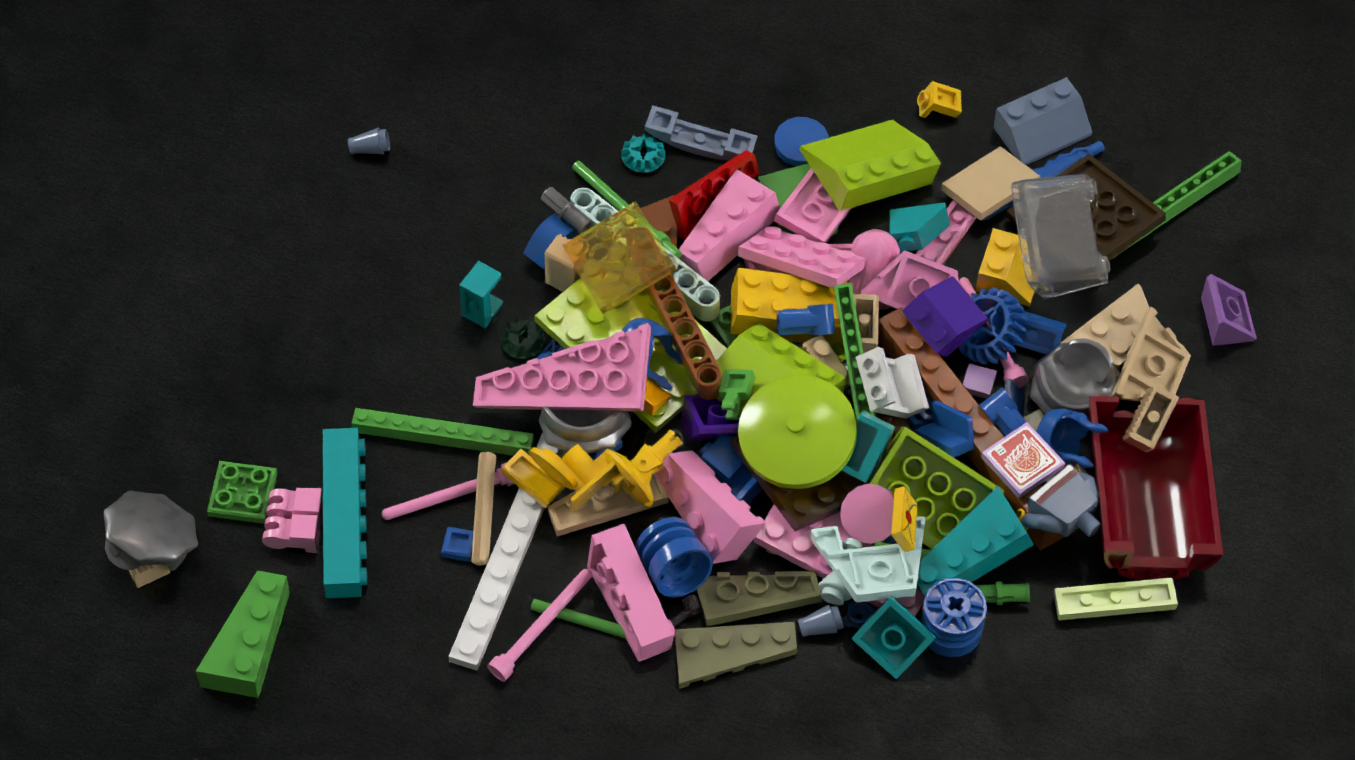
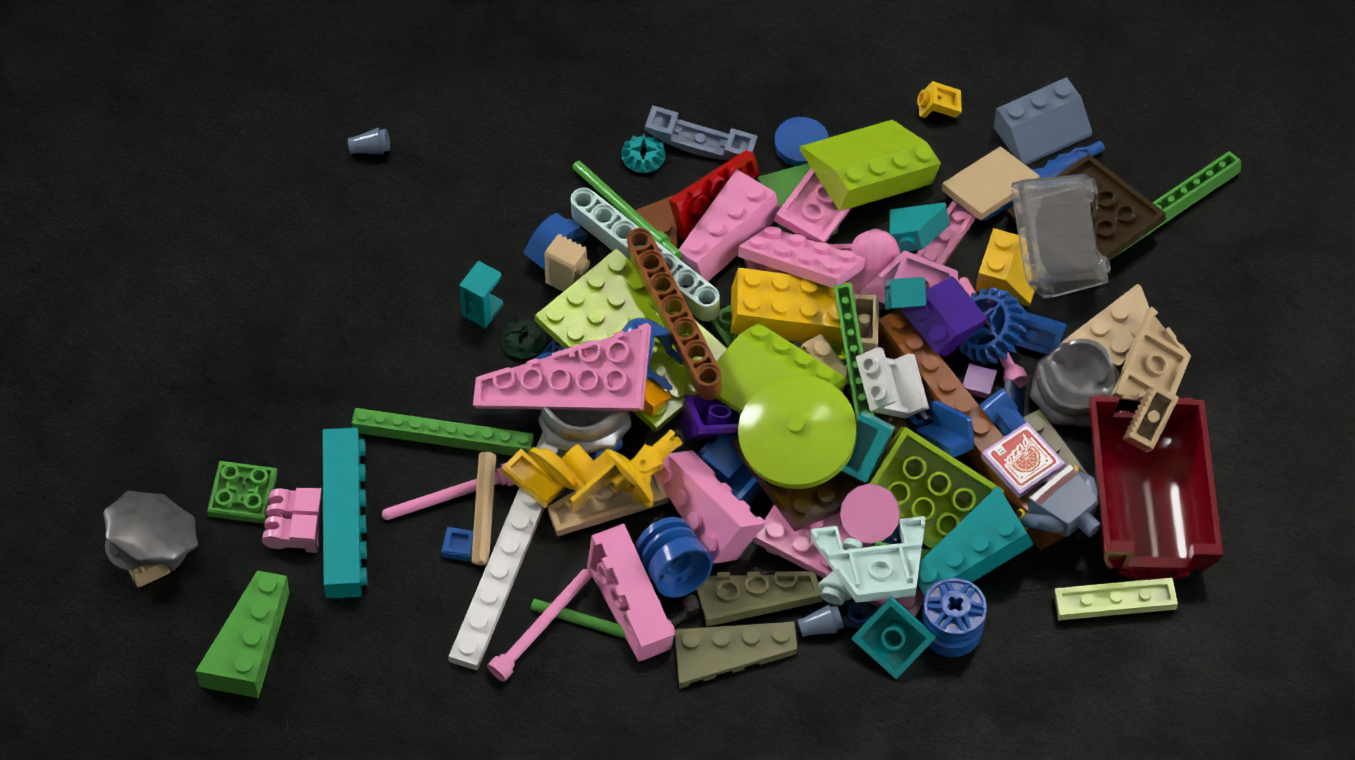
flat silver axle [541,187,593,234] -> none
clear yellow plate [562,201,677,314] -> none
bright green plate [719,369,756,420] -> none
blue piece [776,304,835,335] -> none
yellow tile [891,486,917,552] -> none
bright green pin [975,581,1030,605] -> none
blue hair [1037,409,1108,468] -> none
medium lavender slope [1201,274,1257,346] -> none
none -> teal panel [883,277,926,310]

